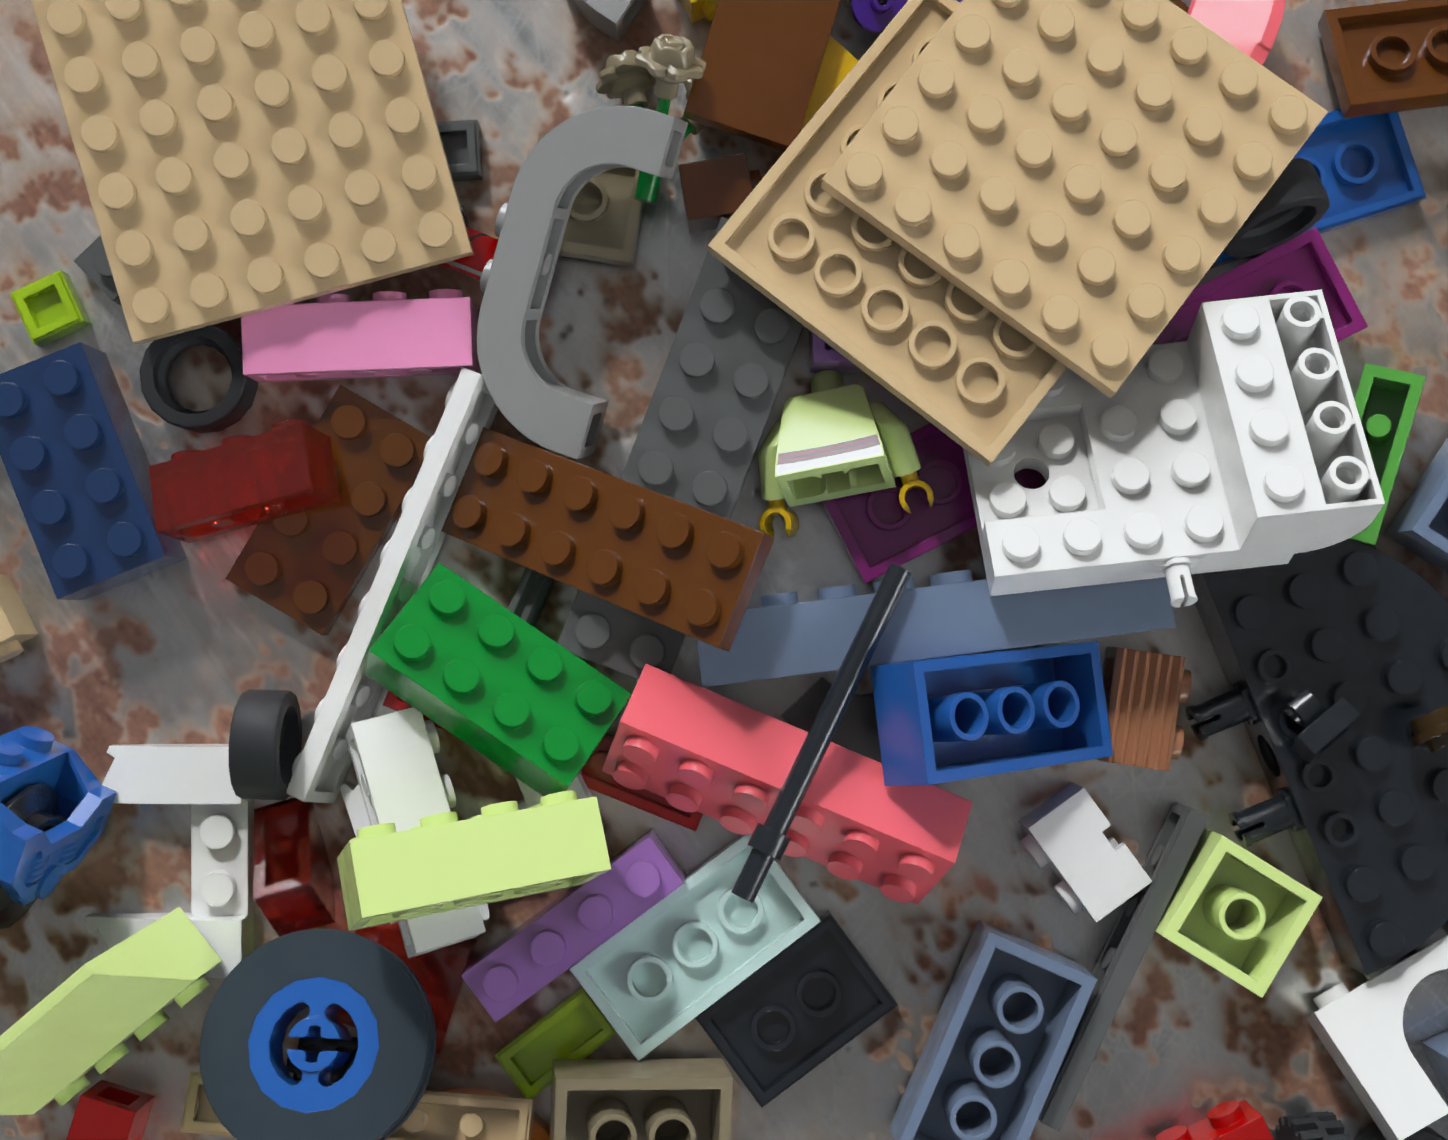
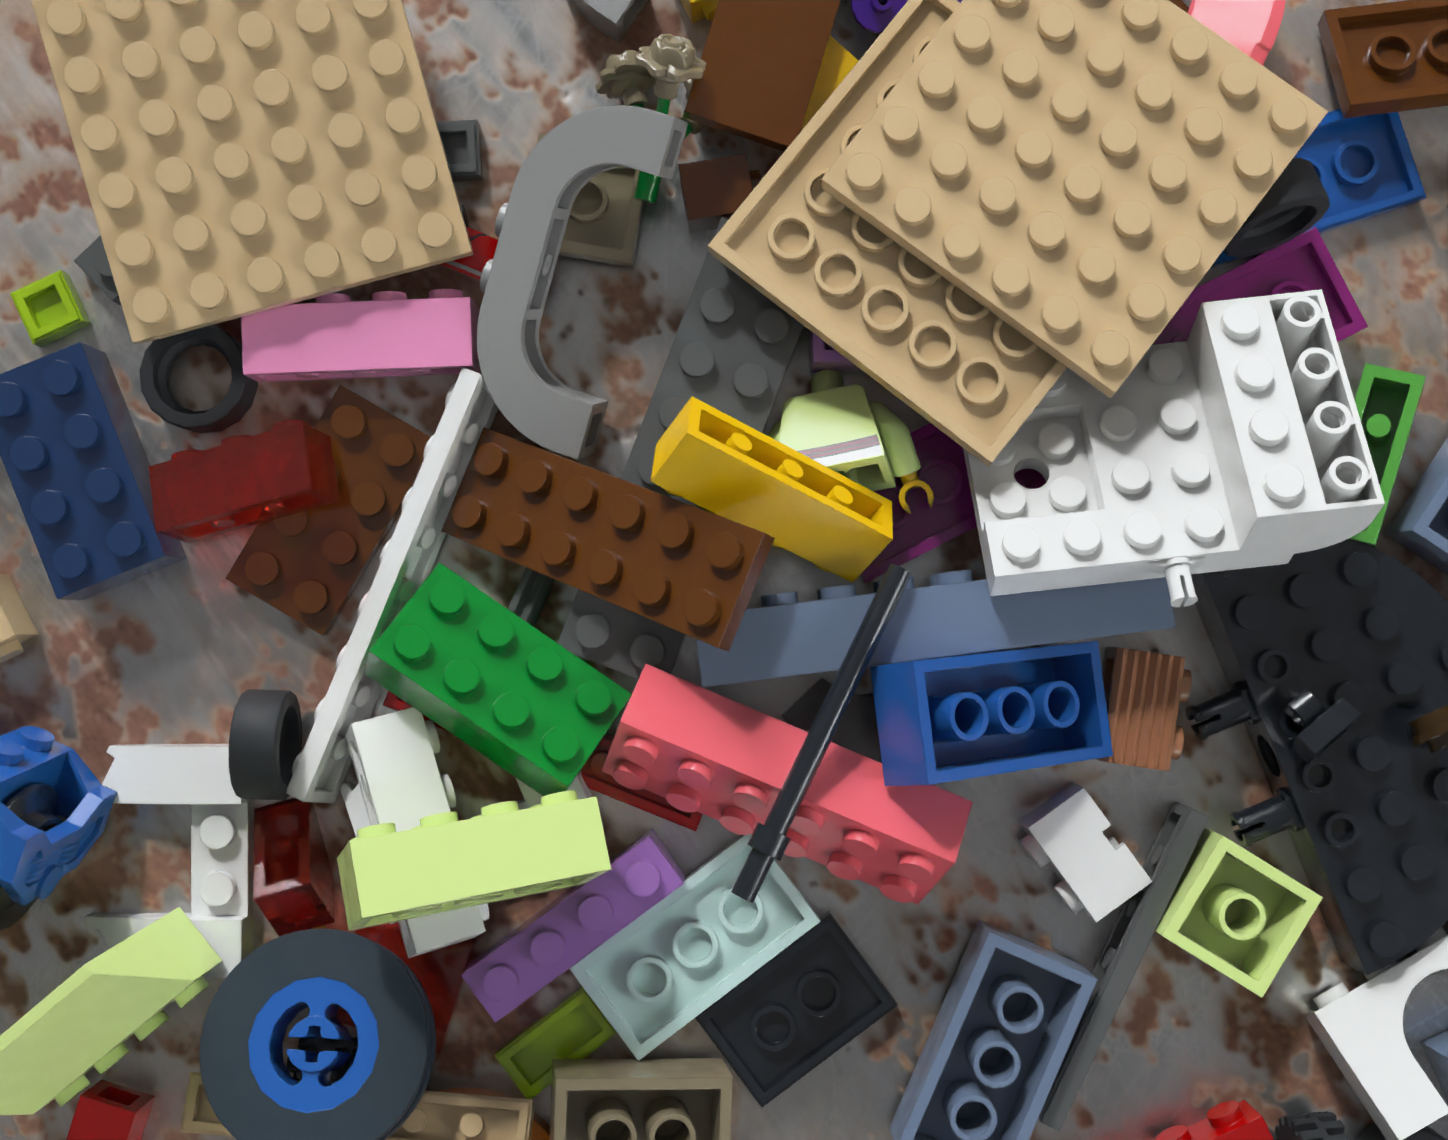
none -> yellow brick [650,396,893,583]

